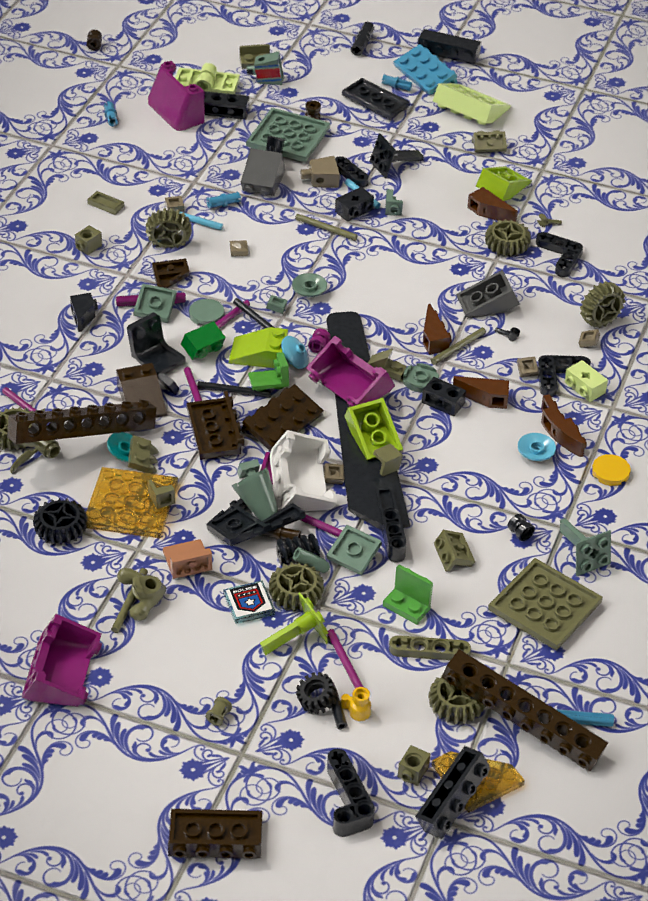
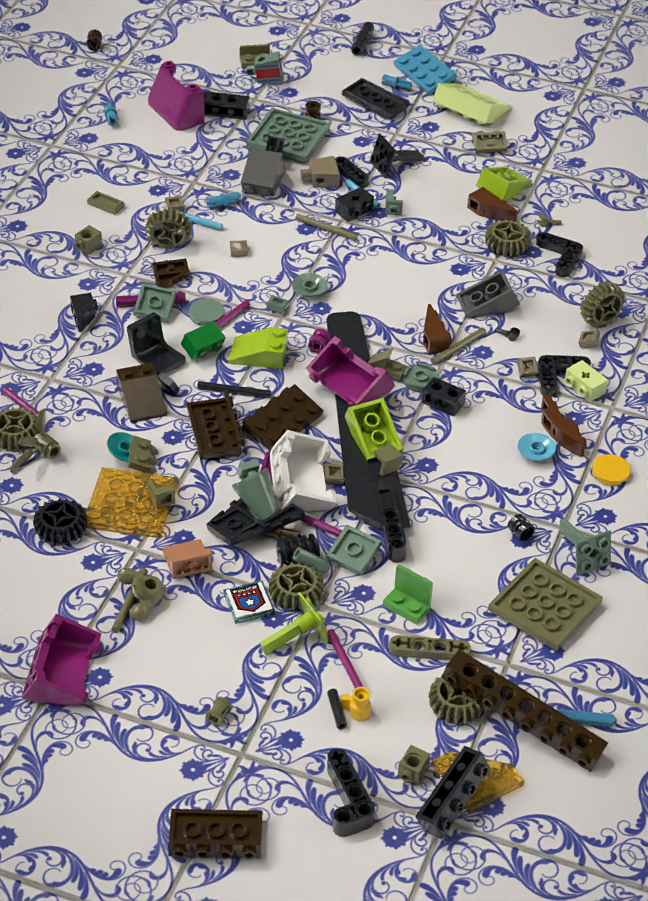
dark brown brick [7,400,157,444] -> none
yellowish green plate [175,63,240,94] -> none
magenta bar [184,367,202,401] -> none
black bar [233,298,275,328] -> none
bright green bracket [248,352,289,391] -> none
medium azure dish [281,336,309,369] -> none
black tyre [296,672,338,714] -> none
black brick [418,29,481,64] -> none
olive bracket [434,530,475,572] -> none
reddish brown slope [453,376,509,409] -> none

